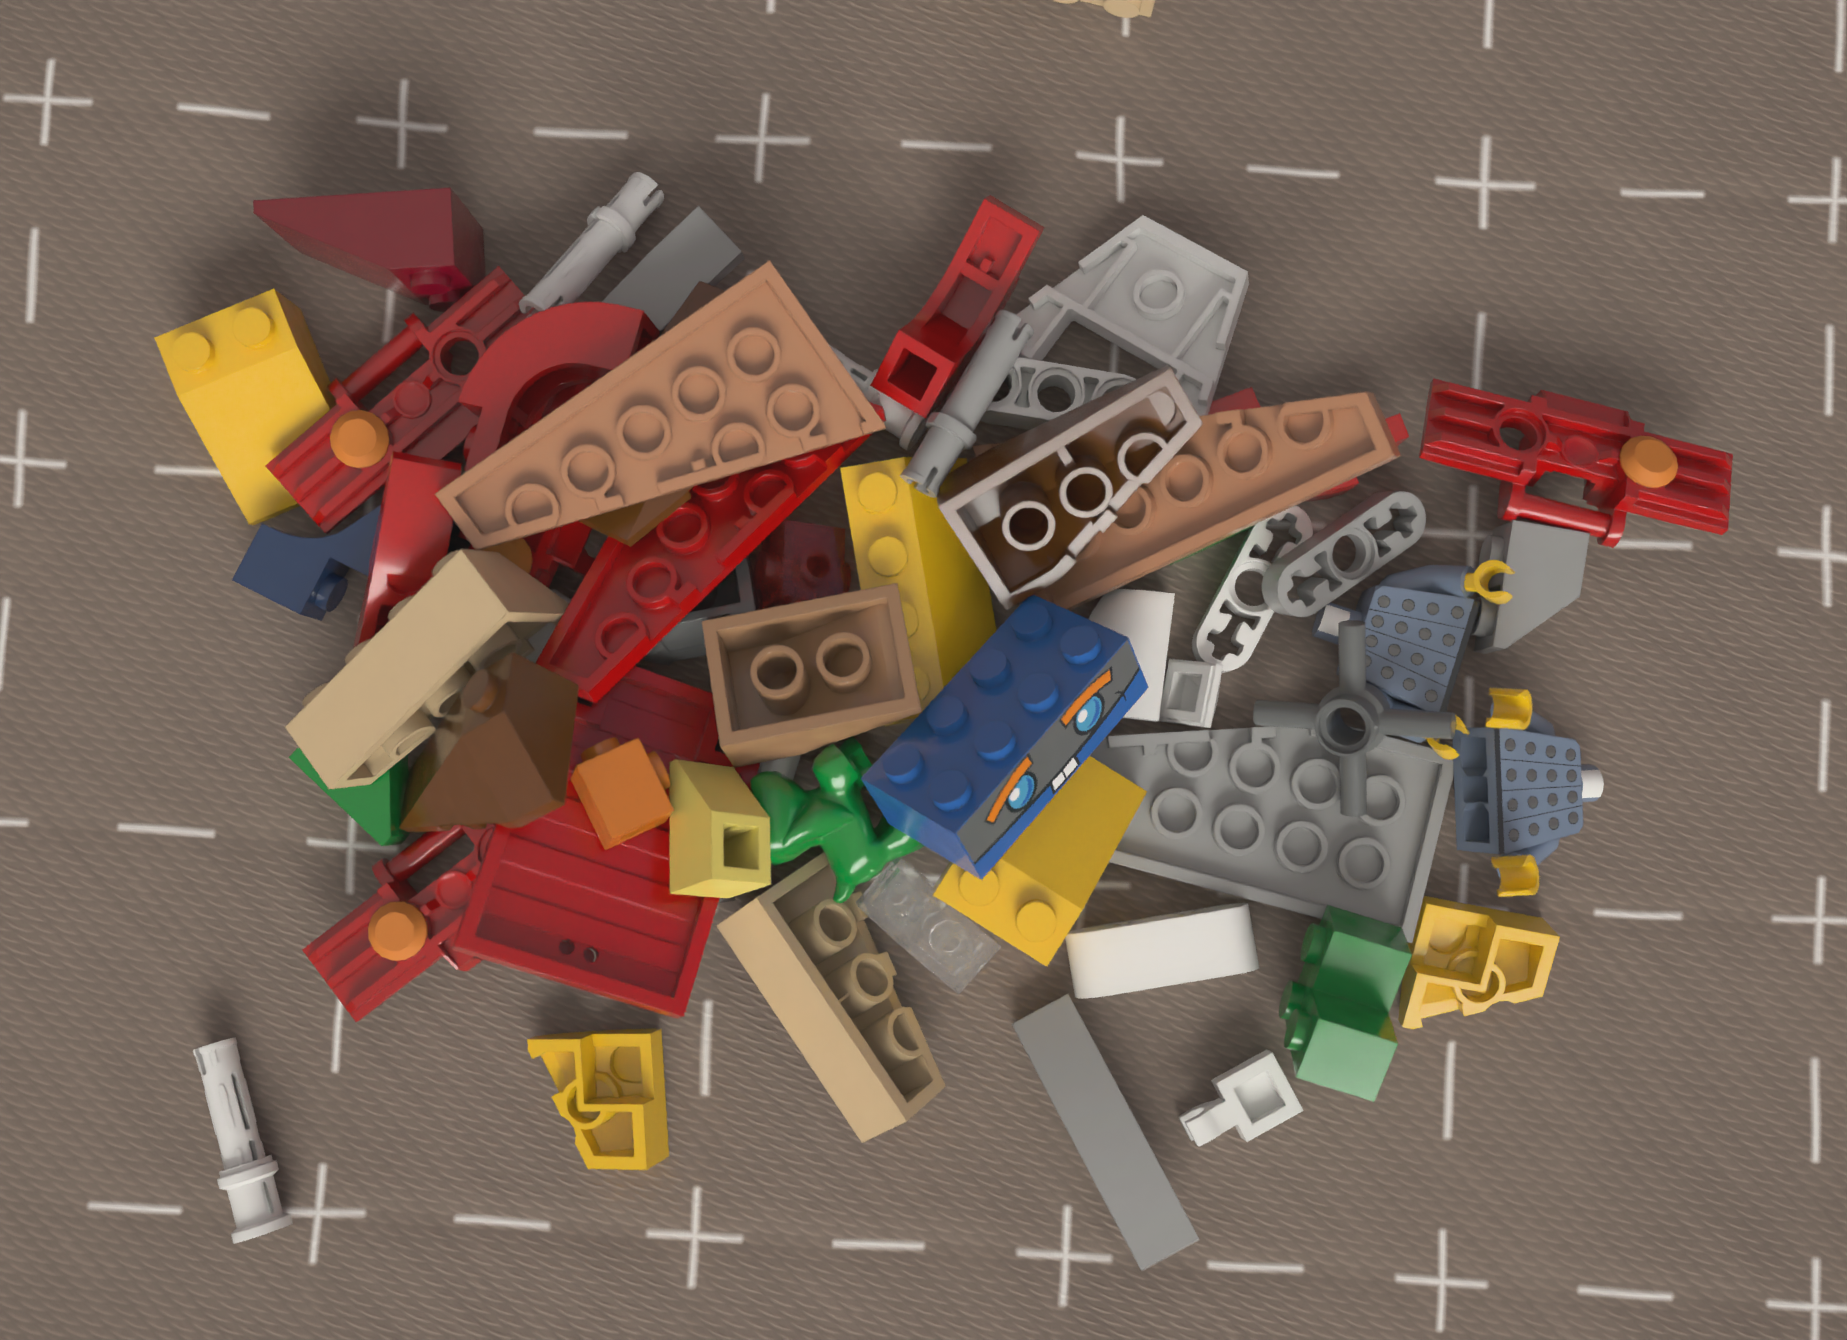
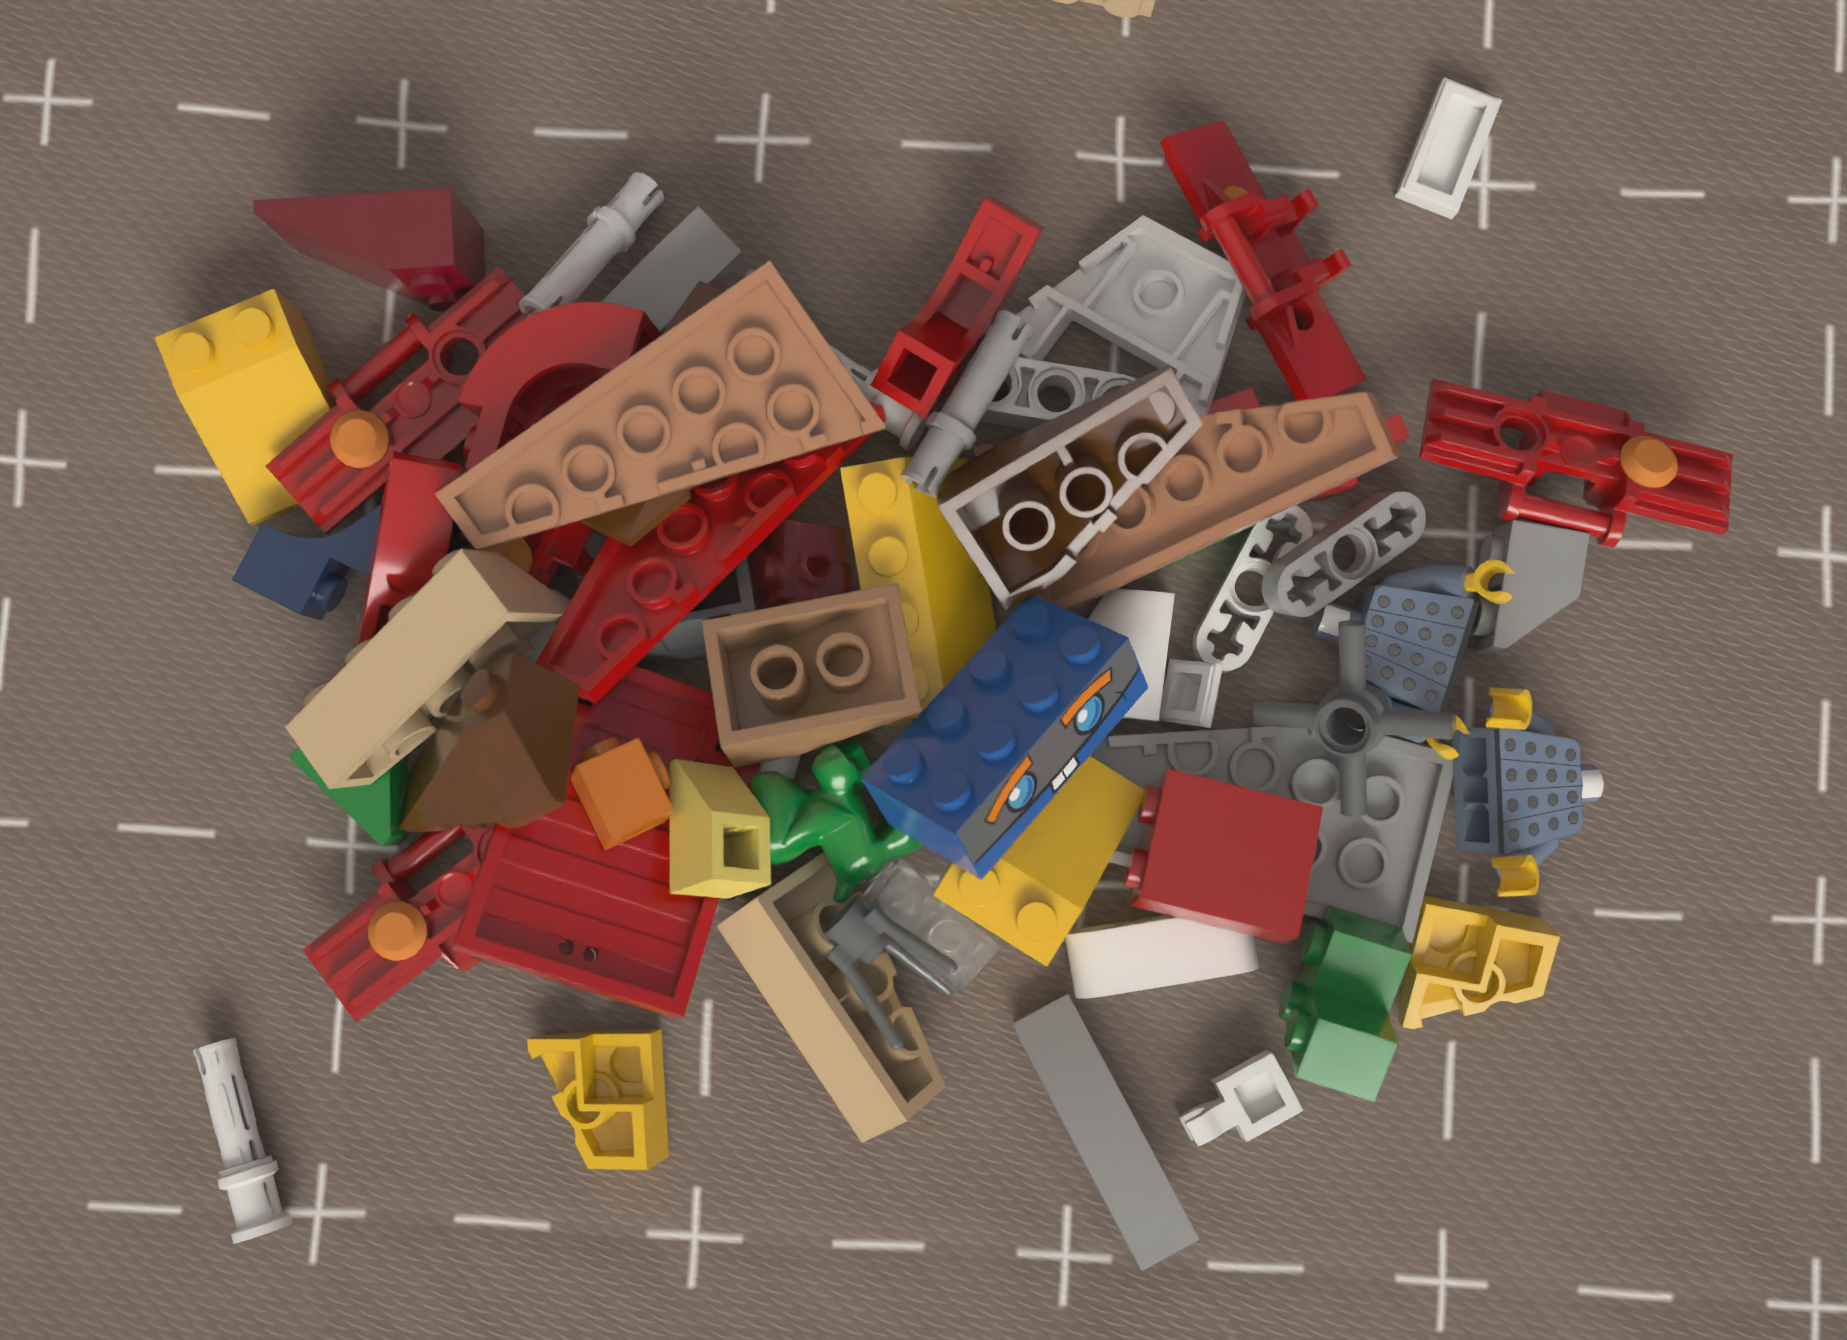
none -> dark grey plant [823,895,958,1050]
none -> red brick [1124,769,1323,944]
none -> red piece [1159,120,1367,401]
none -> white tile [1394,77,1502,219]

